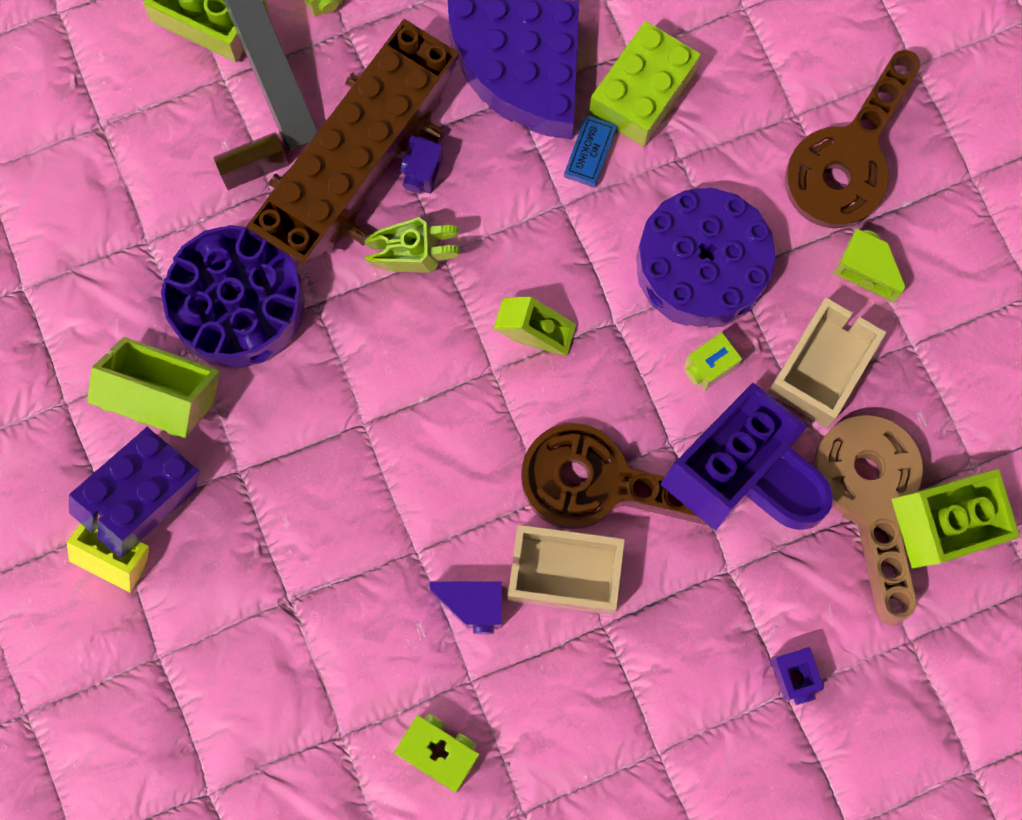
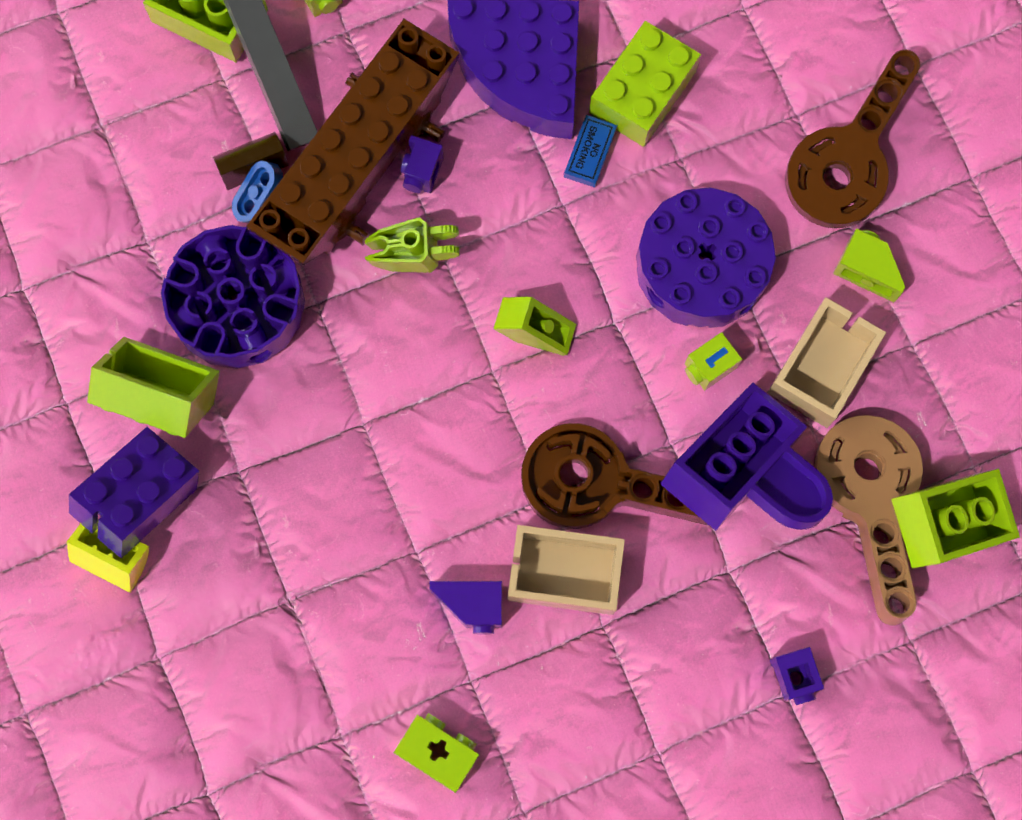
none -> blue plate [232,161,283,223]

